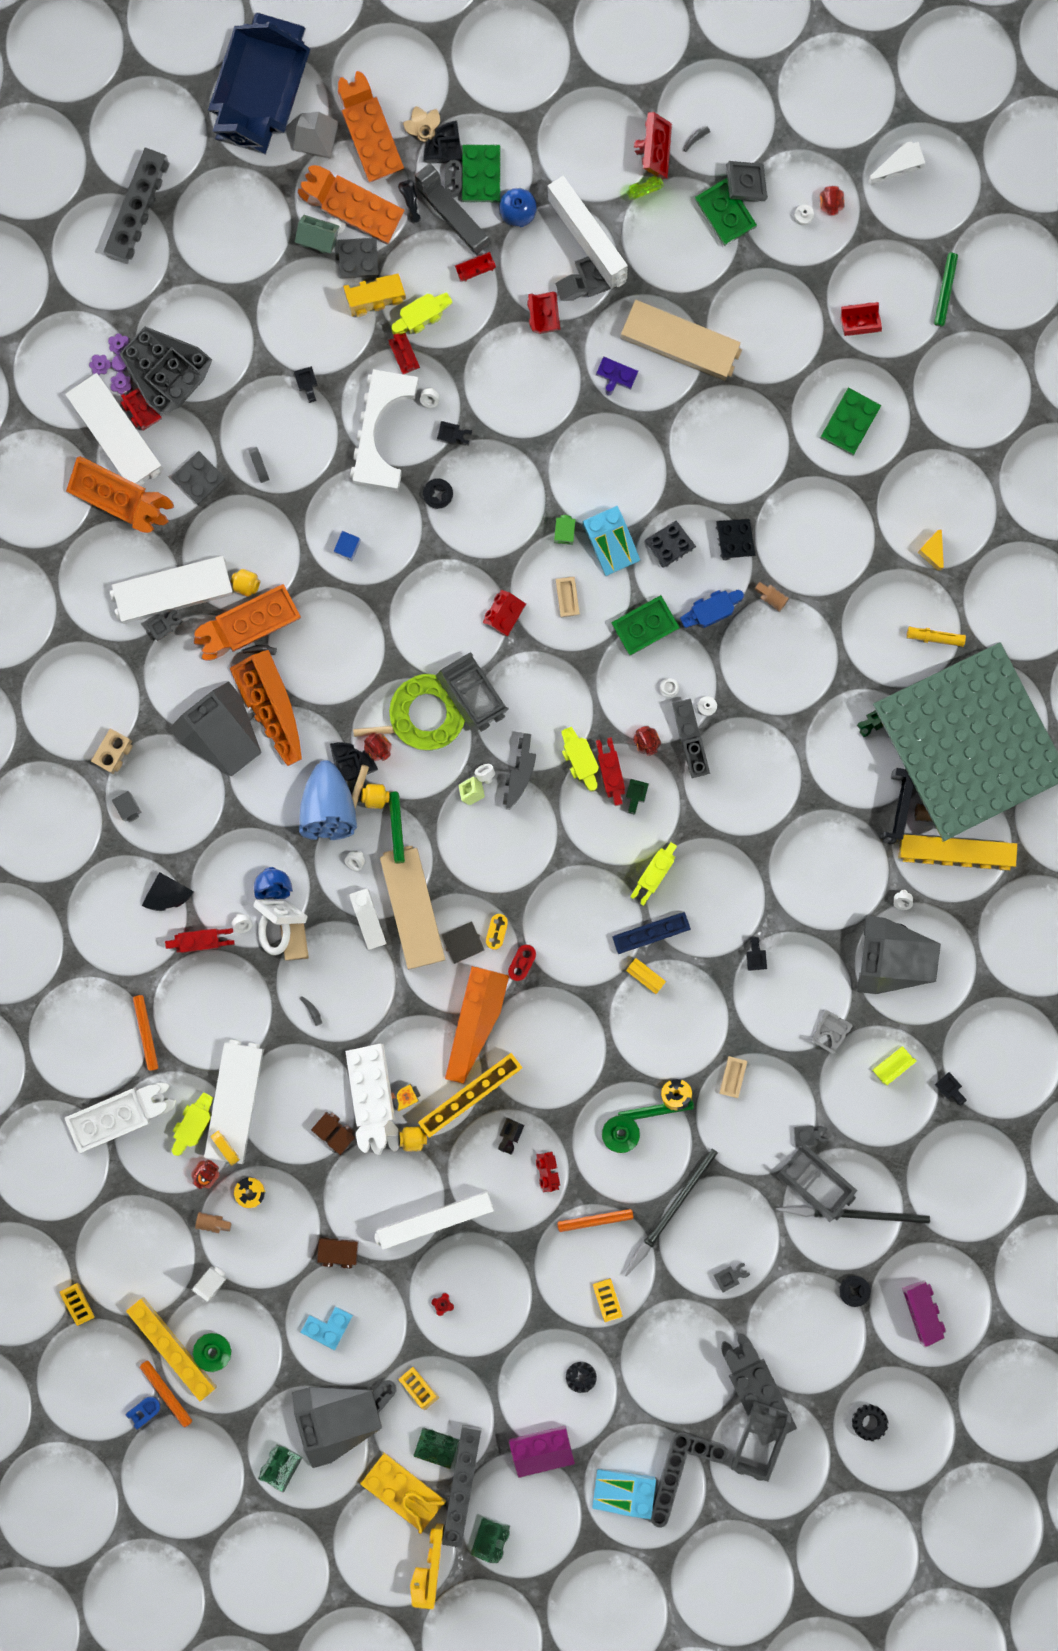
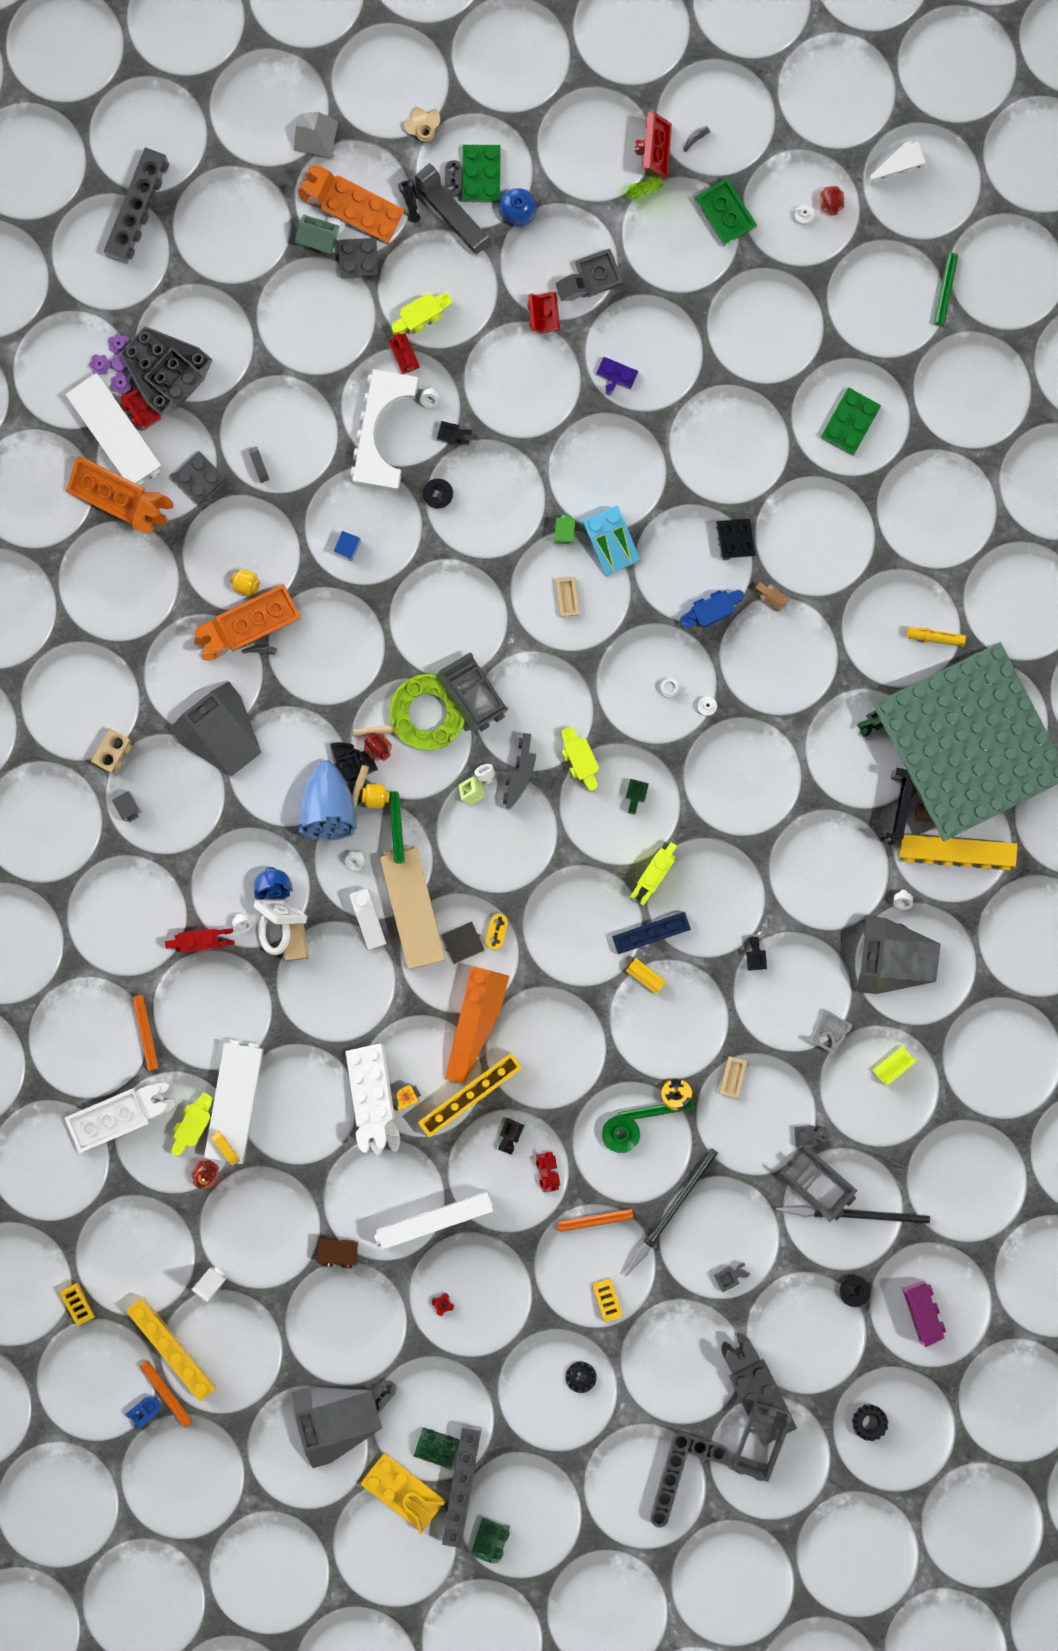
white brick [110,556,234,624] -> none
black brick [142,872,194,911] -> none
dark grey plate [146,610,183,641] -> none
green dish [193,1333,232,1372] -> none
medium nougat hinge [195,1212,232,1233] -> none
dark blue panel [208,13,311,155] -> none
orange wedge [230,650,302,766] -> none
yellow piece [234,1177,265,1208] -> none
clear green bracket [258,1444,303,1492] -> none
black plate [294,366,318,403] -> none
dark grey helmet [300,996,322,1026] -> none
medium azure plate [301,1306,353,1350] -> none
reddish brown piece [311,1112,356,1155] -> none
orange hinge [338,71,404,183] -> none
yellow wedge [343,273,406,317] -> none
yellow slope [398,1367,440,1410] -> none
yellow head [399,1126,427,1152] -> none
yellow plate [410,1523,444,1610] -> none
black brick [424,120,462,163] -> none
red hinge [455,252,496,282] -> none
red bracket [483,590,526,637] -> none
red plate [508,944,536,981] -> none
magenta slope [509,1425,575,1478] -> none
white brick [548,176,628,289] -> none
medium azure slope [592,1469,656,1519] -> none
red hinge [596,737,625,806] -> none
green plate [611,595,680,656] -> none
tan brick [620,299,742,381] -> none
clear red head [633,726,661,756] -> none
black hinge [644,520,696,568] -> none
dark grey slope [672,698,710,778] -> none
dark grey plate [726,161,768,201] -> none
red bracket [840,302,882,336] -> none
yellow slope [918,530,944,571] -> none
black plate [934,1072,967,1106] -> none

